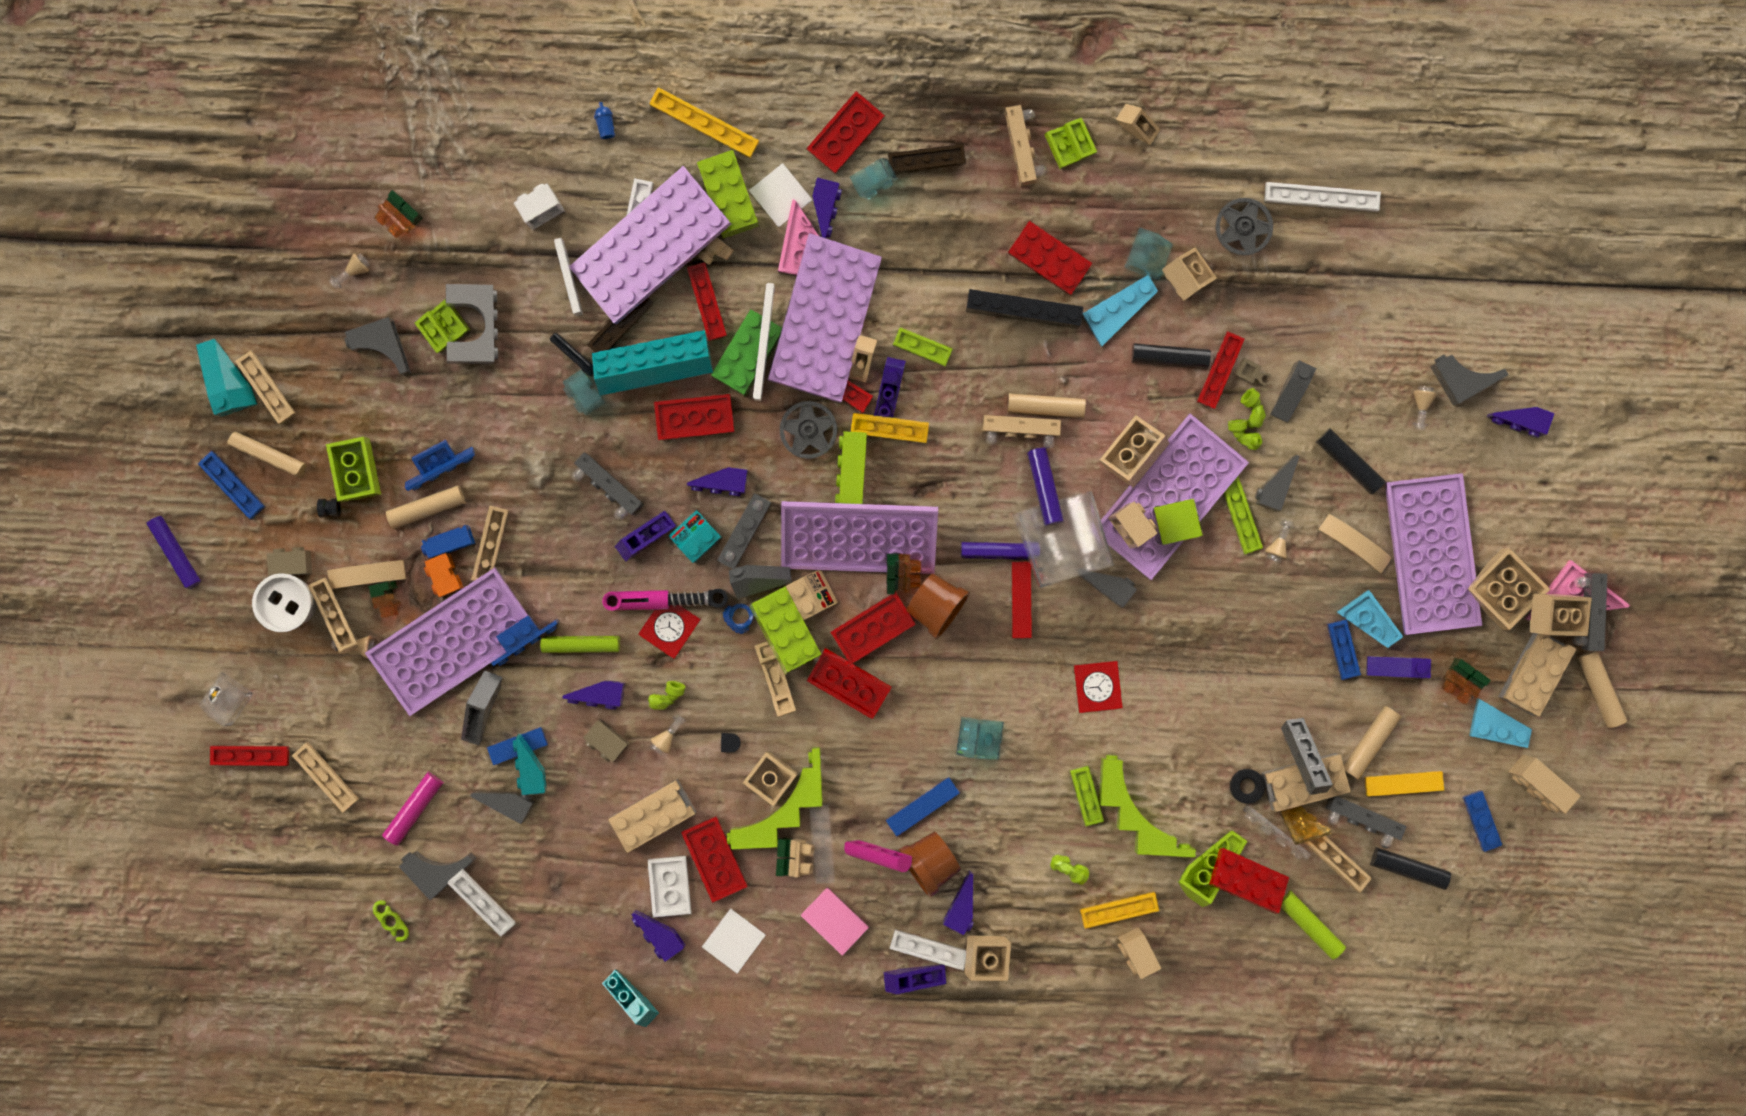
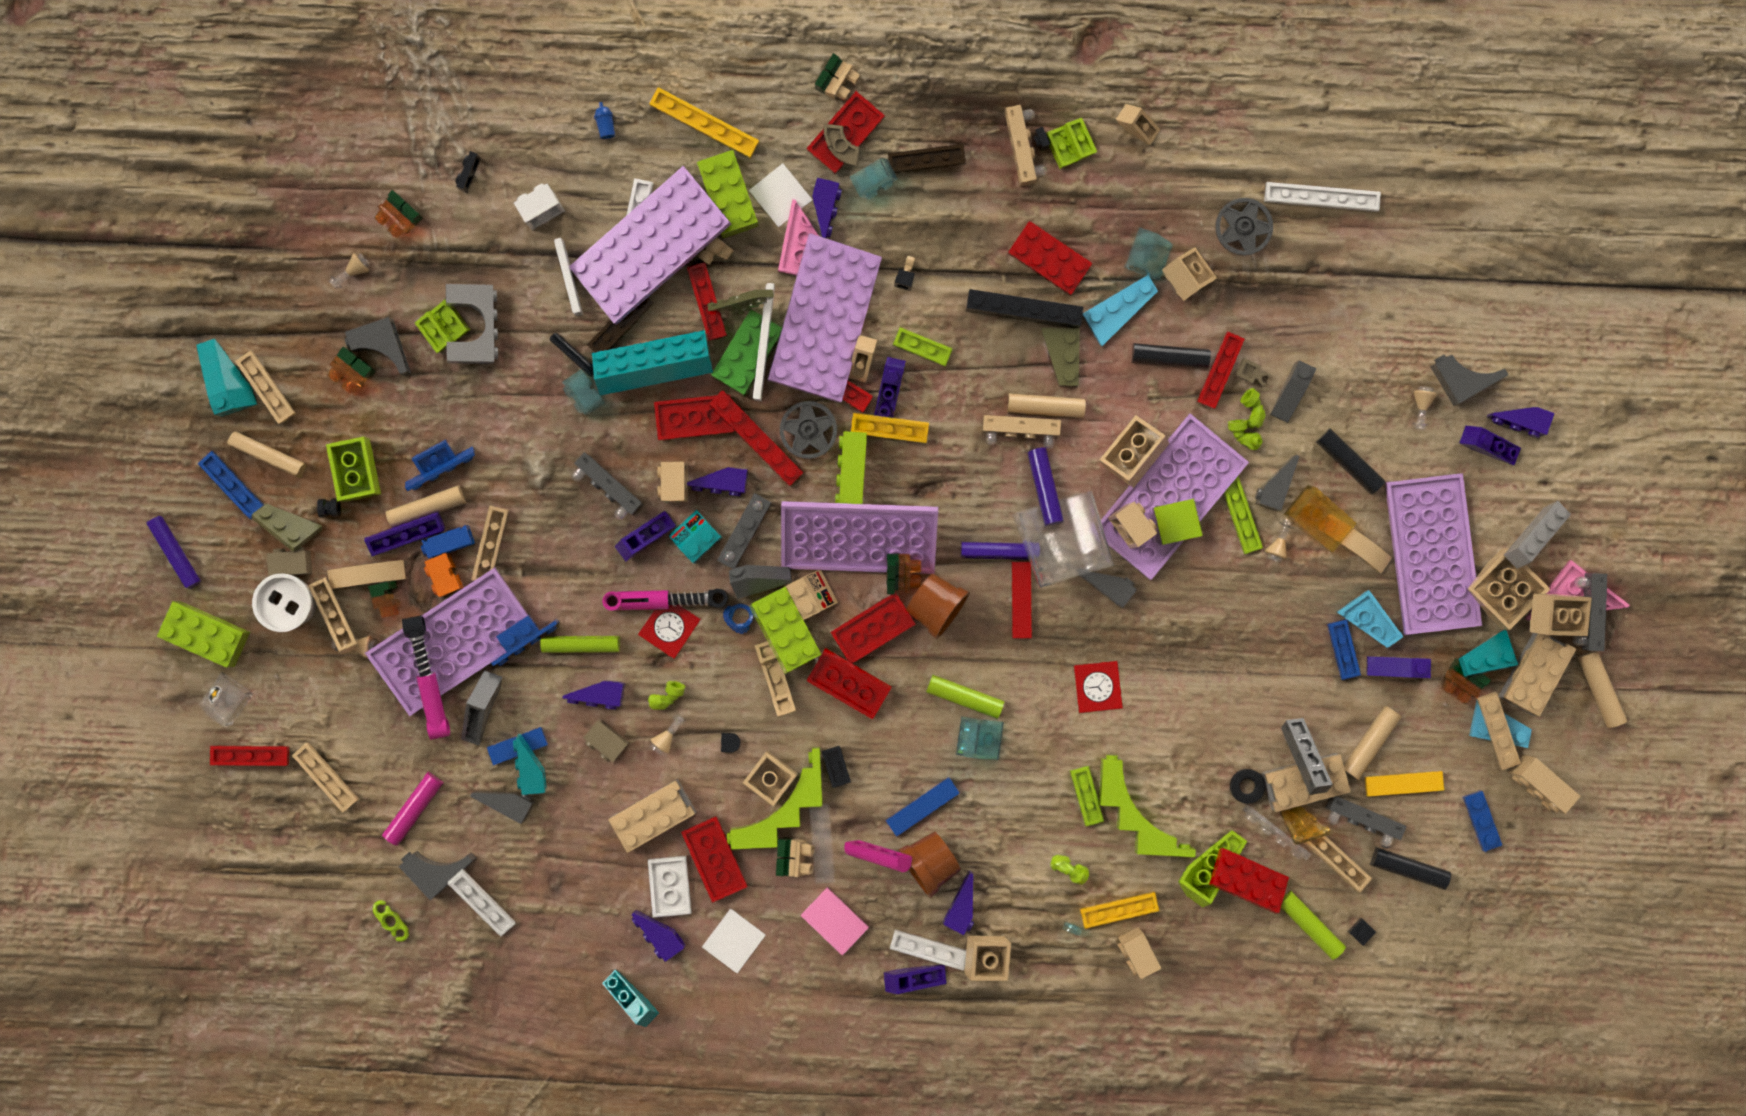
none -> lime brick [156,601,250,668]
none -> olive wing [252,503,322,552]
none -> hips [327,346,376,394]
none -> dark purple brick [364,512,445,557]
none -> piece [402,615,451,740]
none -> black plate [456,151,481,193]
none -> tan brick [657,462,688,503]
none -> olive wing [707,290,774,314]
none -> red plate [709,390,803,486]
none -> tan hips [815,53,860,101]
none -> black plate [821,745,851,788]
none -> dark tan tile [824,124,860,168]
none -> black piece [894,256,915,291]
none -> lime brick [926,674,1004,719]
none -> black plate [1033,127,1050,152]
none -> olive wing [1041,328,1080,387]
none -> clear light blue tile [1062,922,1082,936]
none -> clear yellow slope [1283,485,1357,553]
none -> black plate [1347,918,1376,946]
none -> dark purple slope [1459,425,1521,466]
none -> teal wing [1459,630,1518,677]
none -> tan plate [1477,692,1521,770]
none -> light grey brick [1504,501,1571,569]

